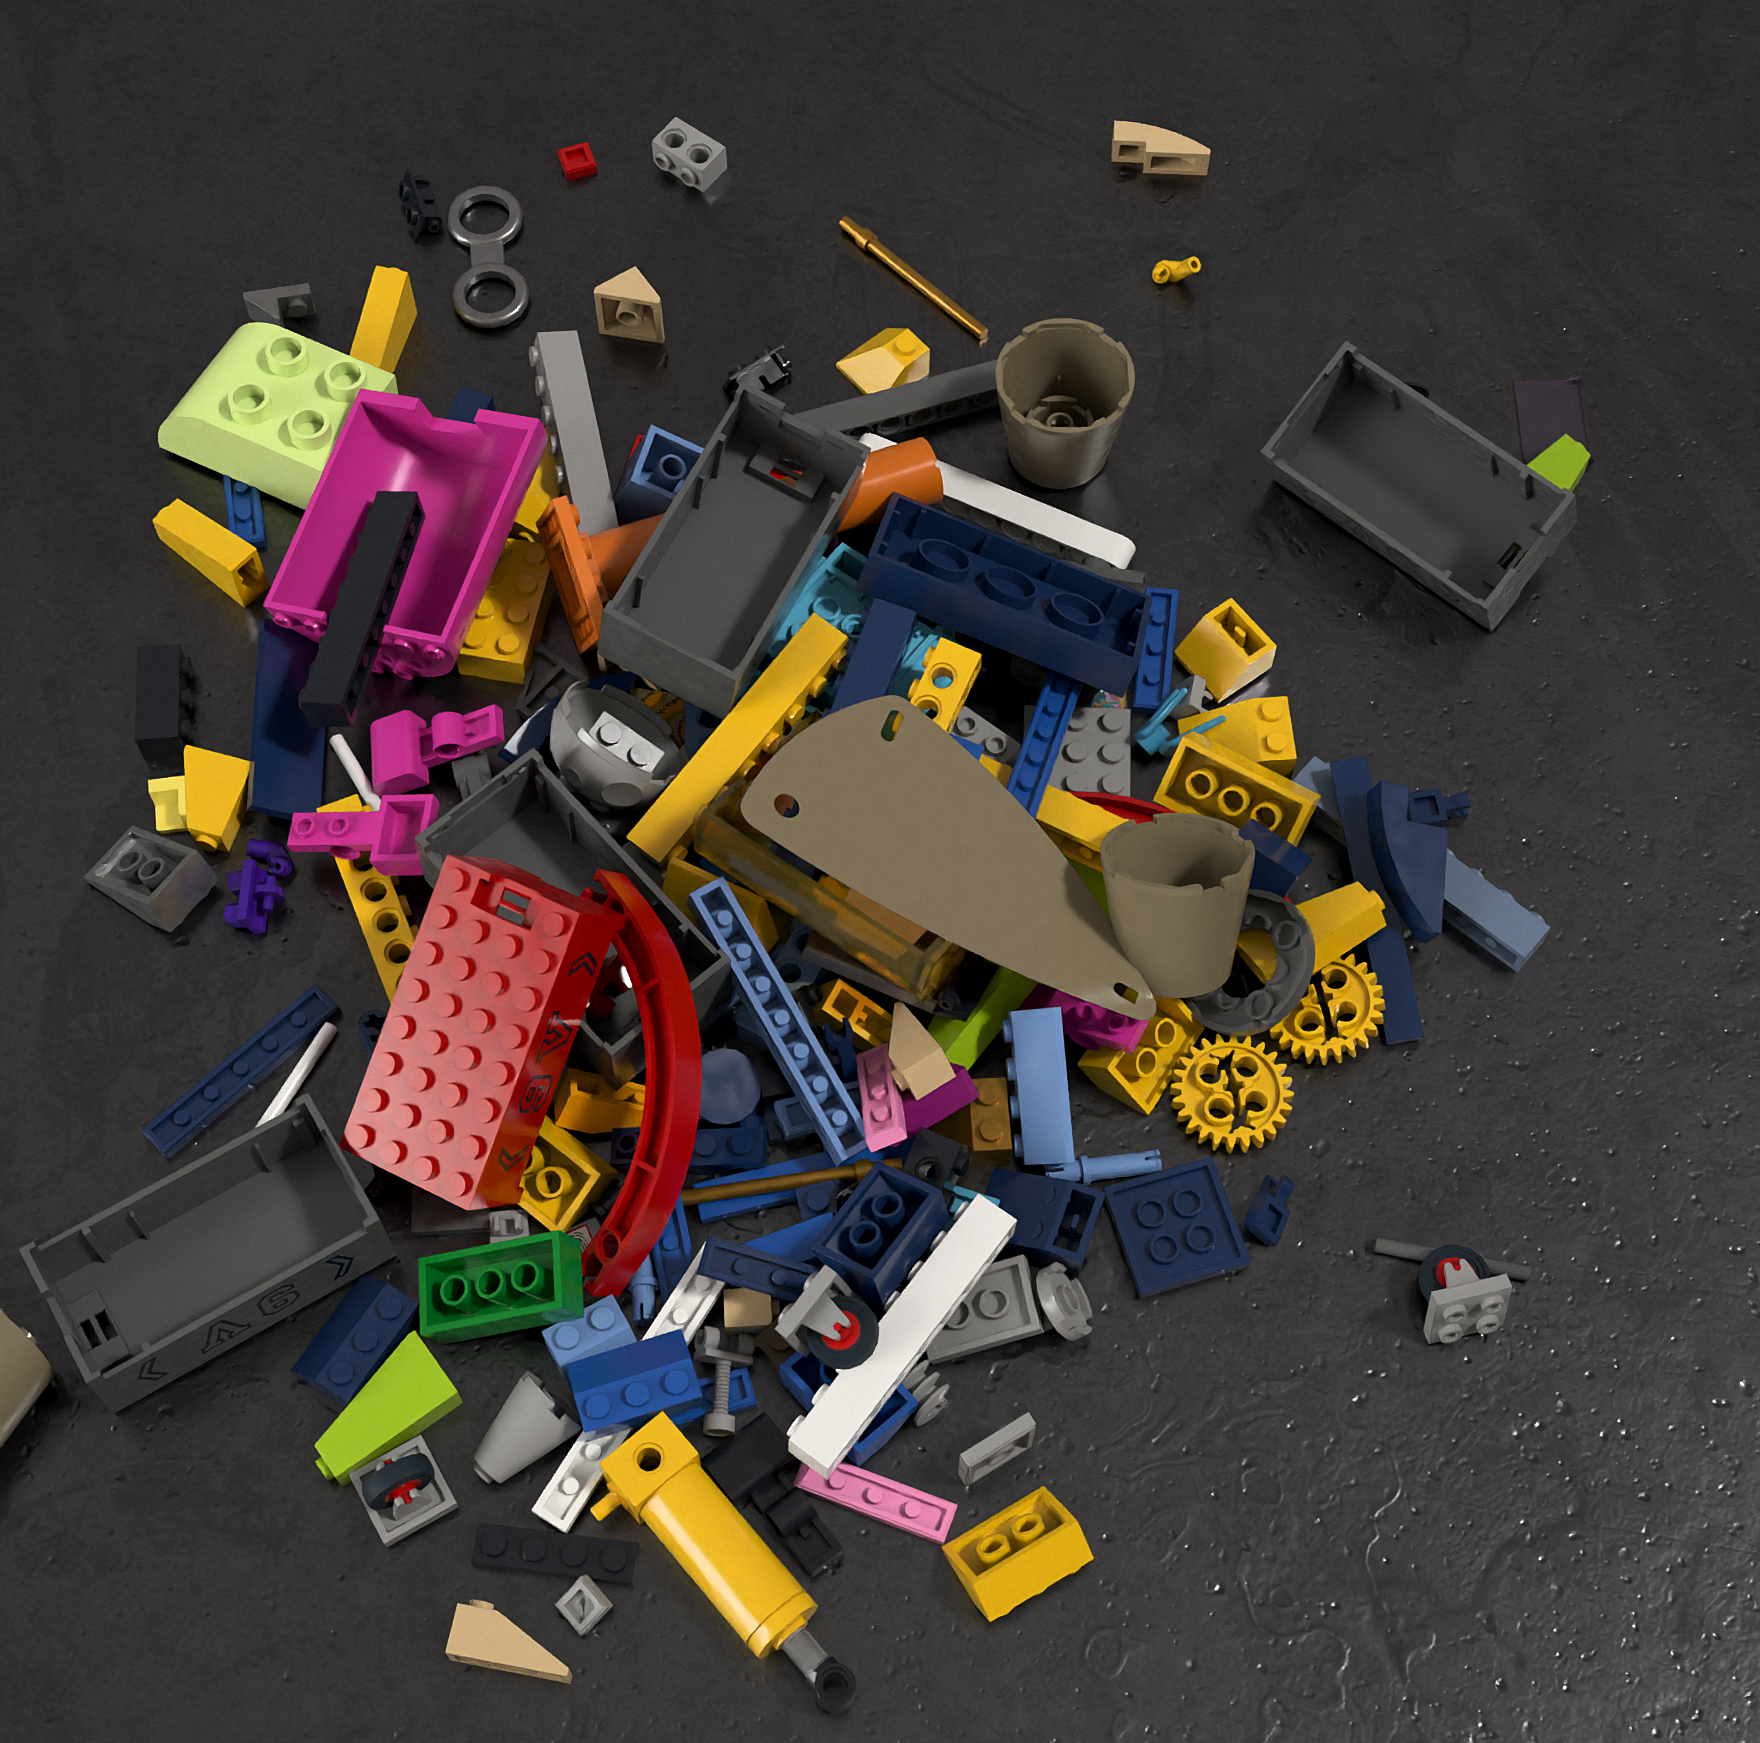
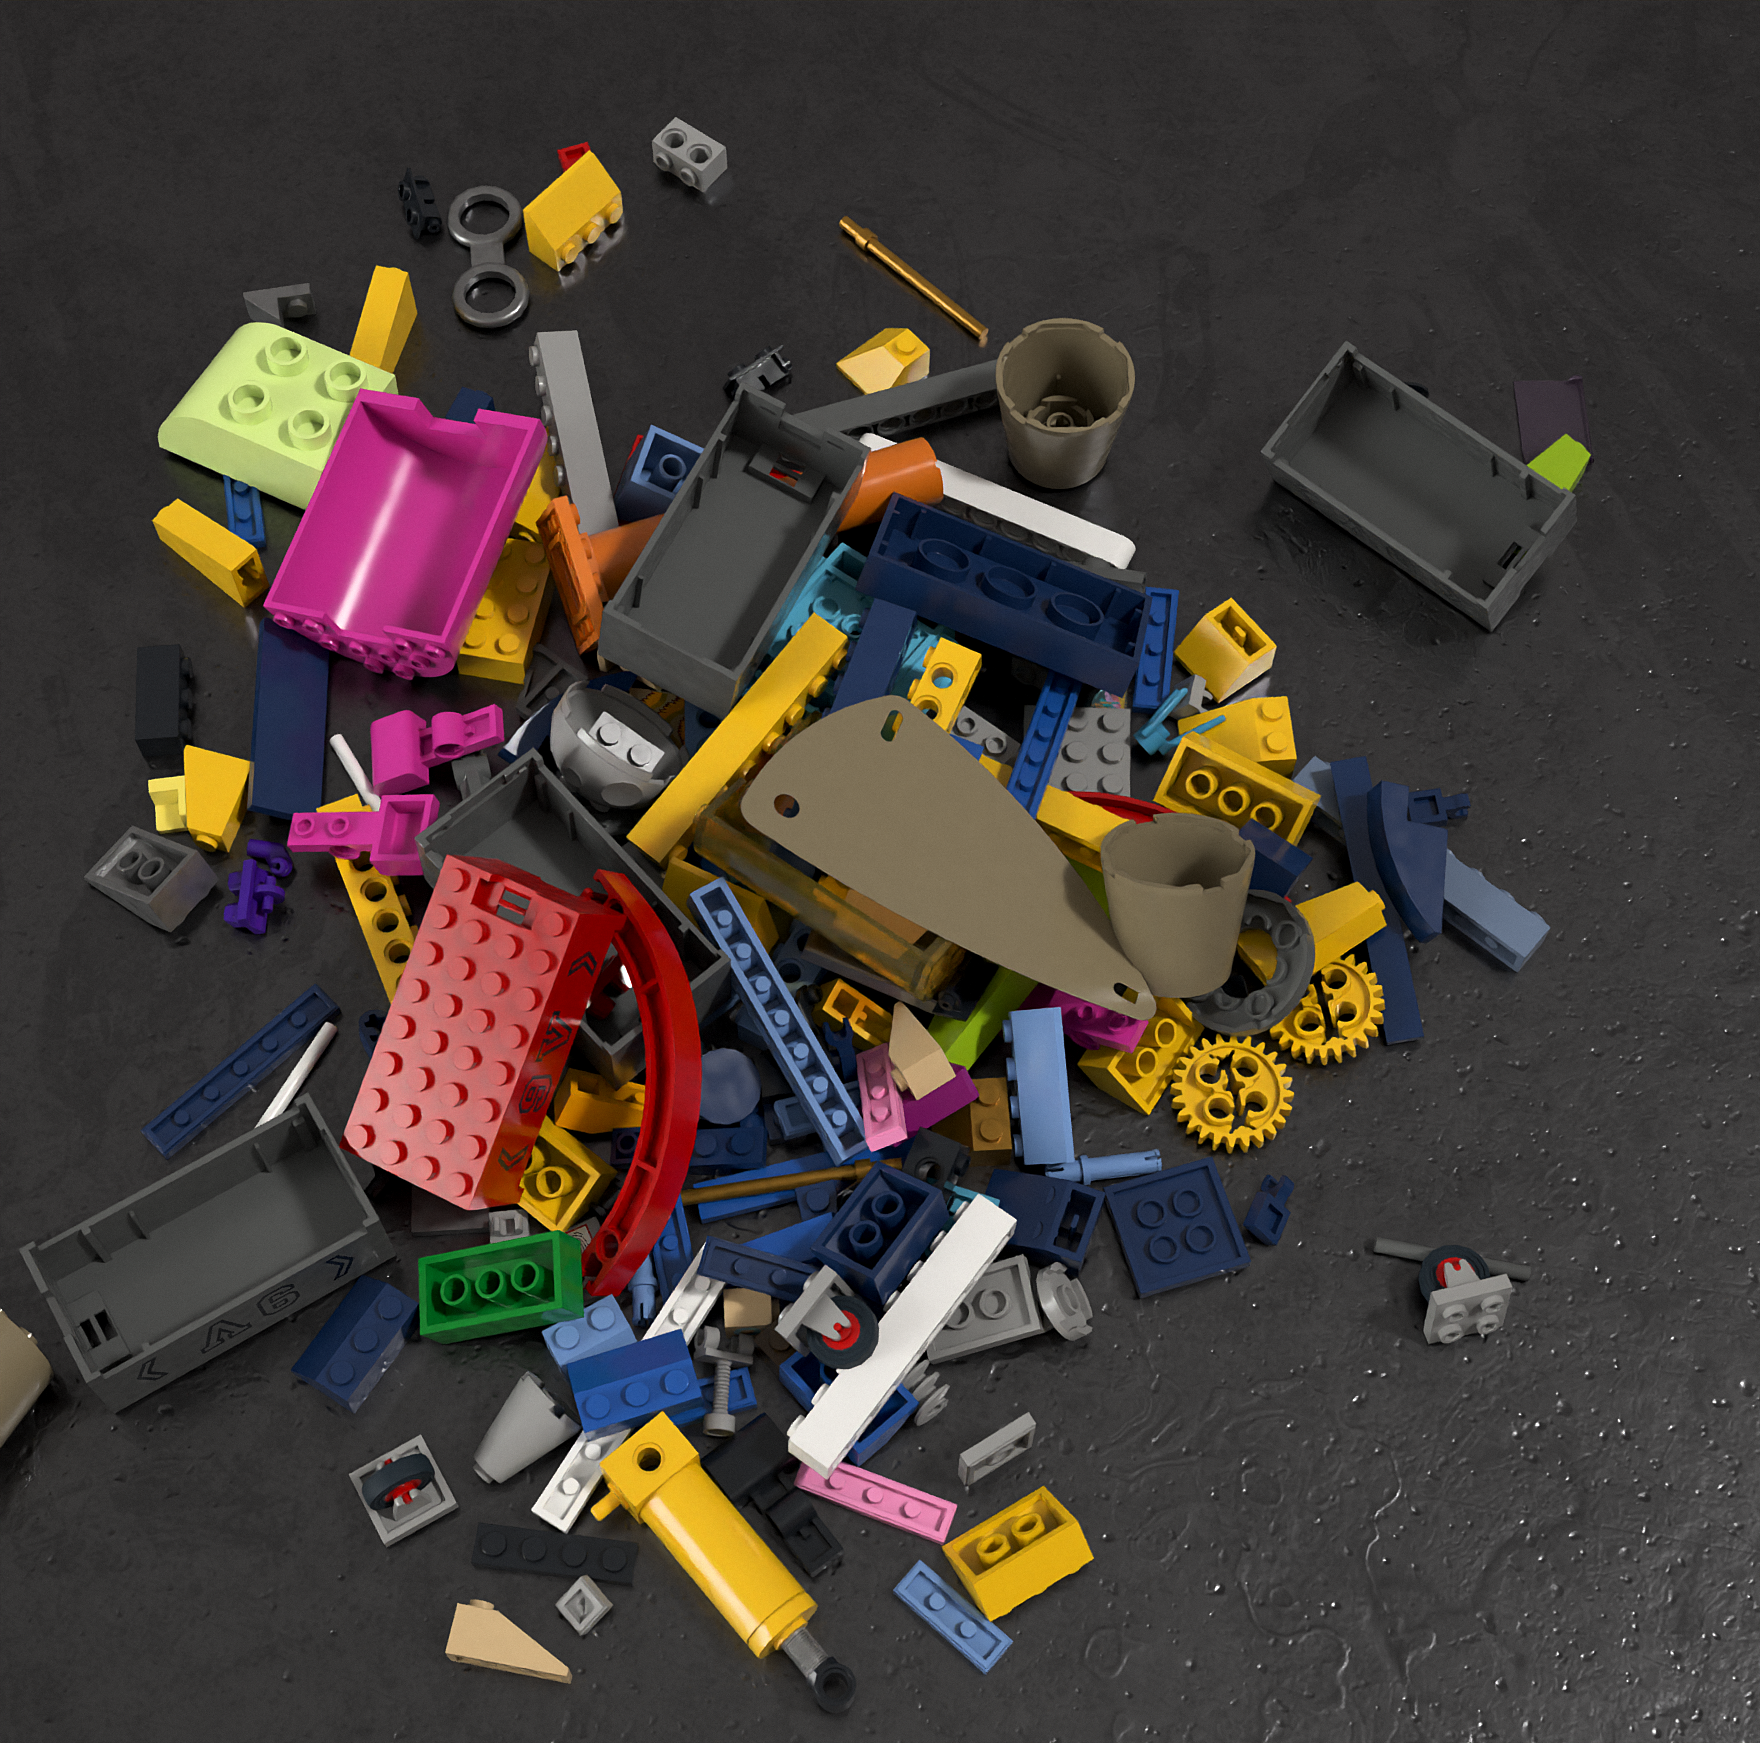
black brick [299,491,426,728] -> none
lime slope [314,1330,463,1487] -> none
tan slope [594,266,665,344] -> none
tan slope [1112,120,1210,175] -> none
yellow arm [1152,256,1201,284] -> none
none -> yellow slope [523,150,623,272]
none -> medium blue tile [893,1559,1013,1675]

